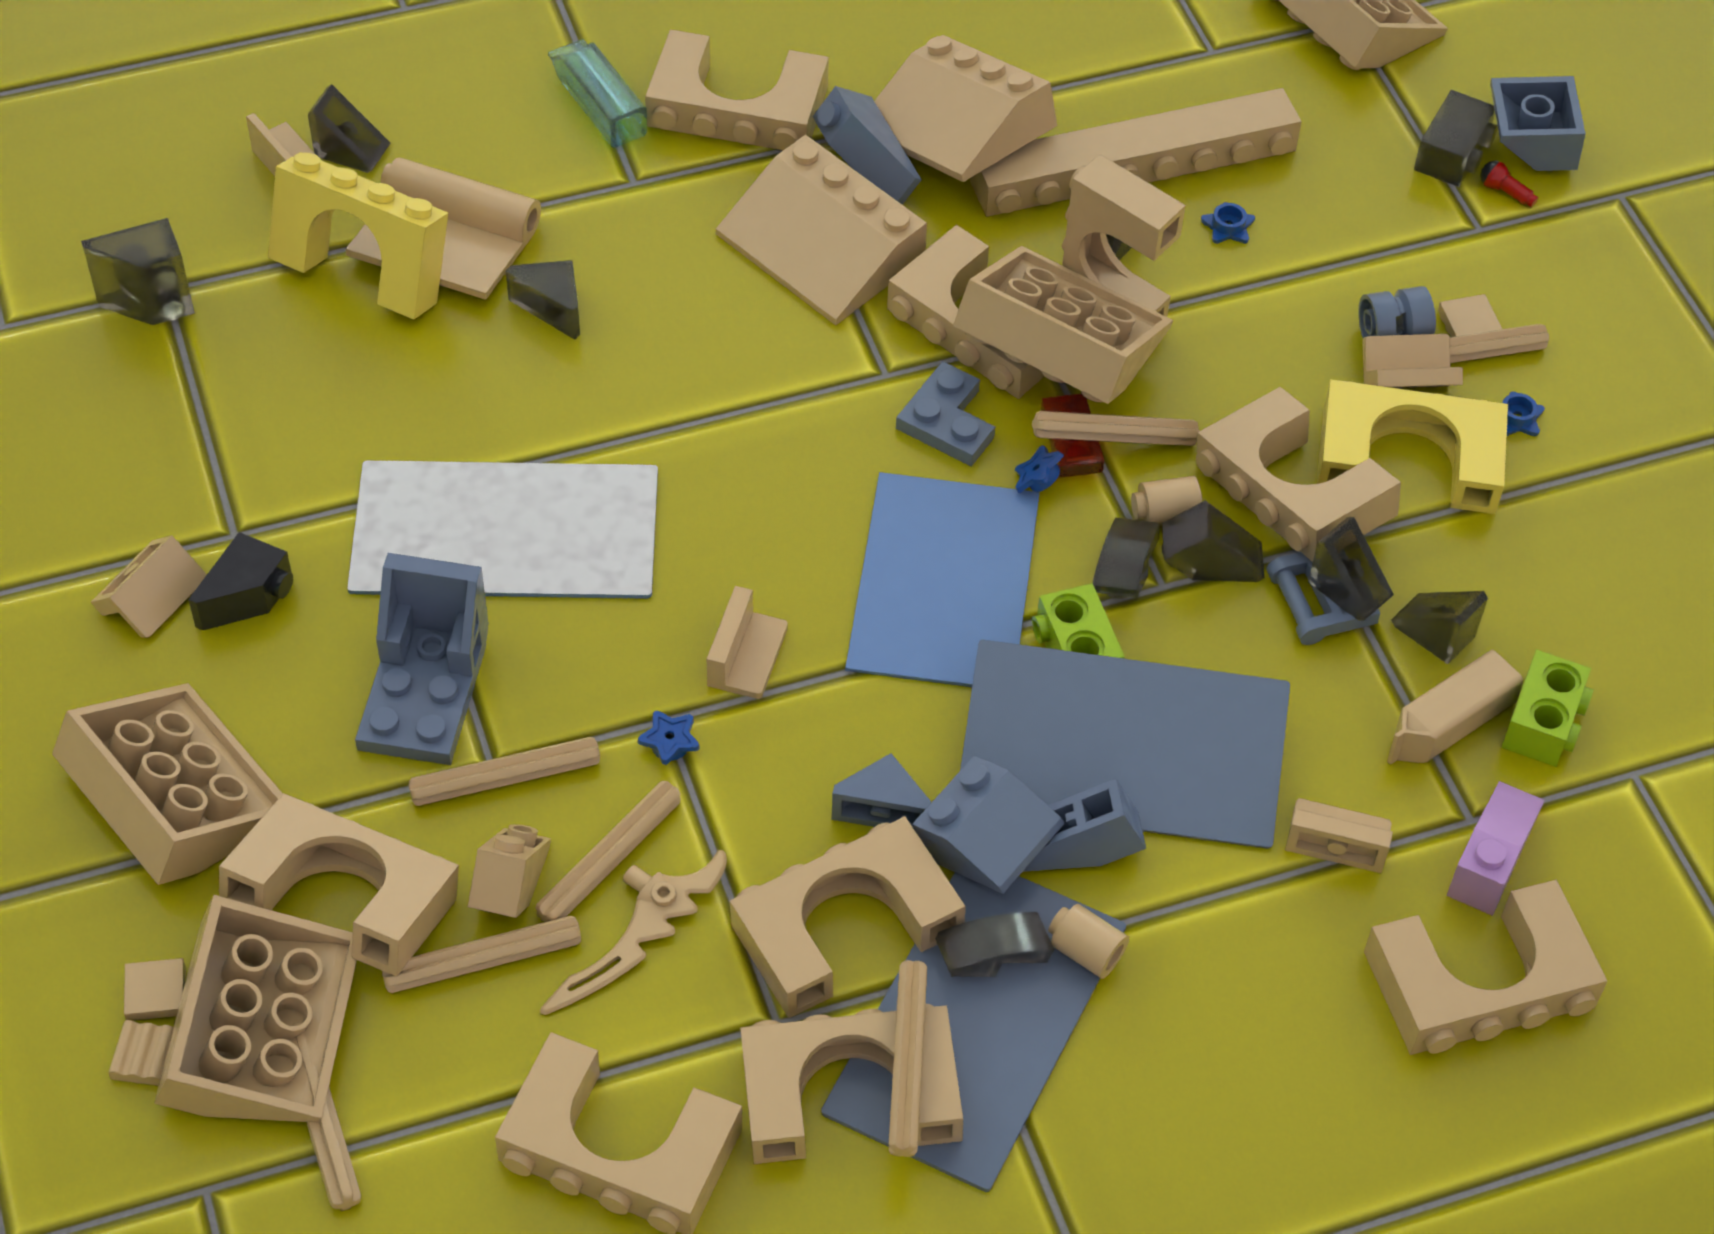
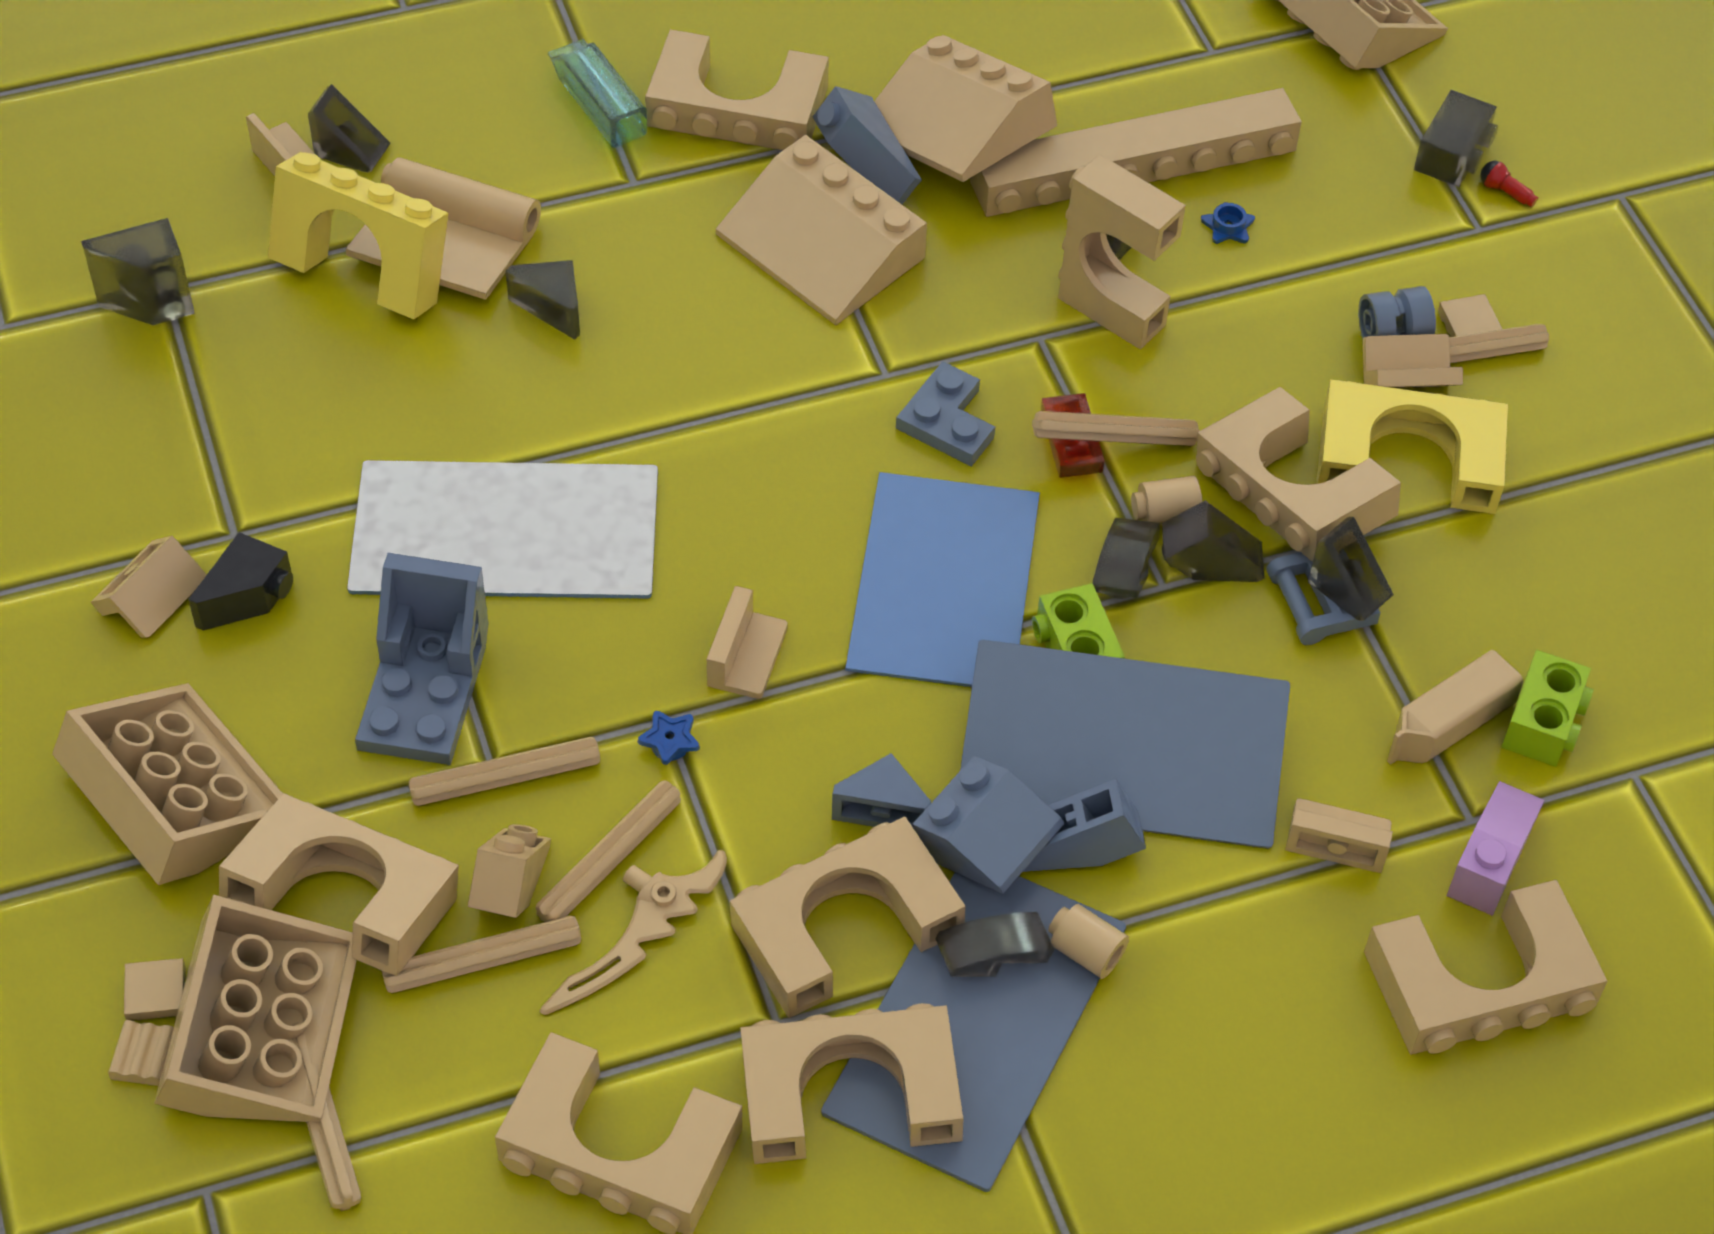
tan arch [887,225,1045,399] -> none
tan axle [889,960,927,1157] -> none
tan slope [953,246,1173,404] -> none
blue plate [1015,445,1064,493] -> none
clear smoke slope [1391,591,1488,664] -> none
sand blue slope [1490,76,1585,171] -> none
blue plate [1503,391,1545,436] -> none

